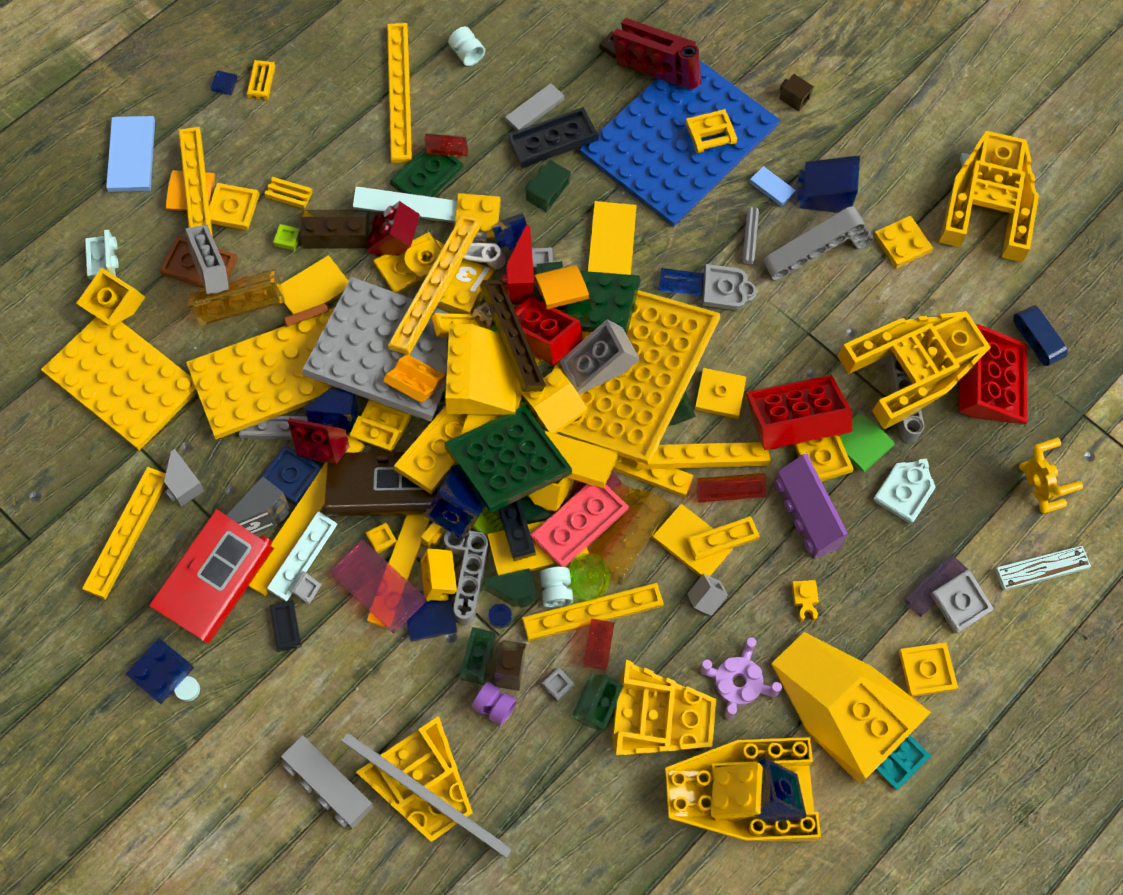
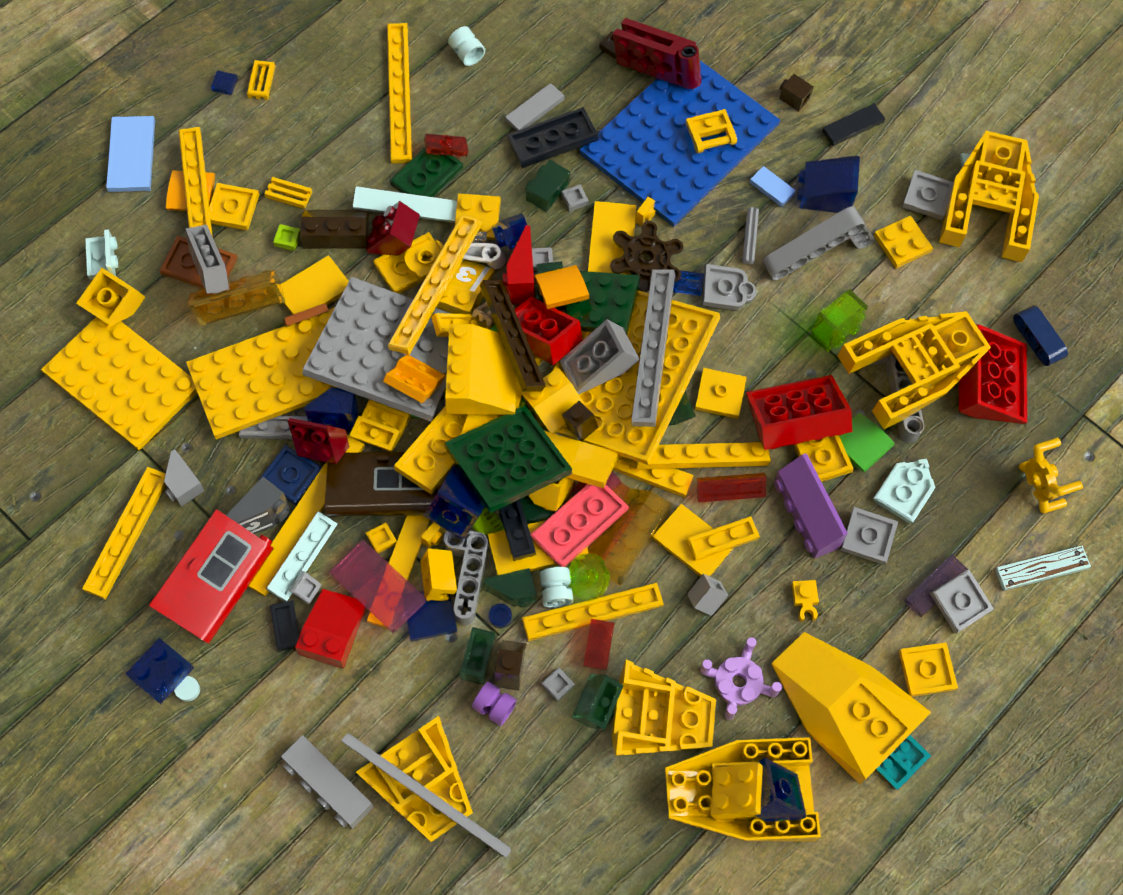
none -> red slope [295,589,368,669]
none -> light grey tile [561,185,589,212]
none -> dark brown brick [562,401,599,441]
none -> dark brown plate [610,221,683,292]
none -> light grey plate [631,270,675,427]
none -> yellow plate [635,197,656,226]
none -> clear neon green brick [811,289,868,351]
none -> black tile [822,103,886,146]
none -> light grey plate [840,507,898,565]
none -> light grey plate [902,170,954,220]

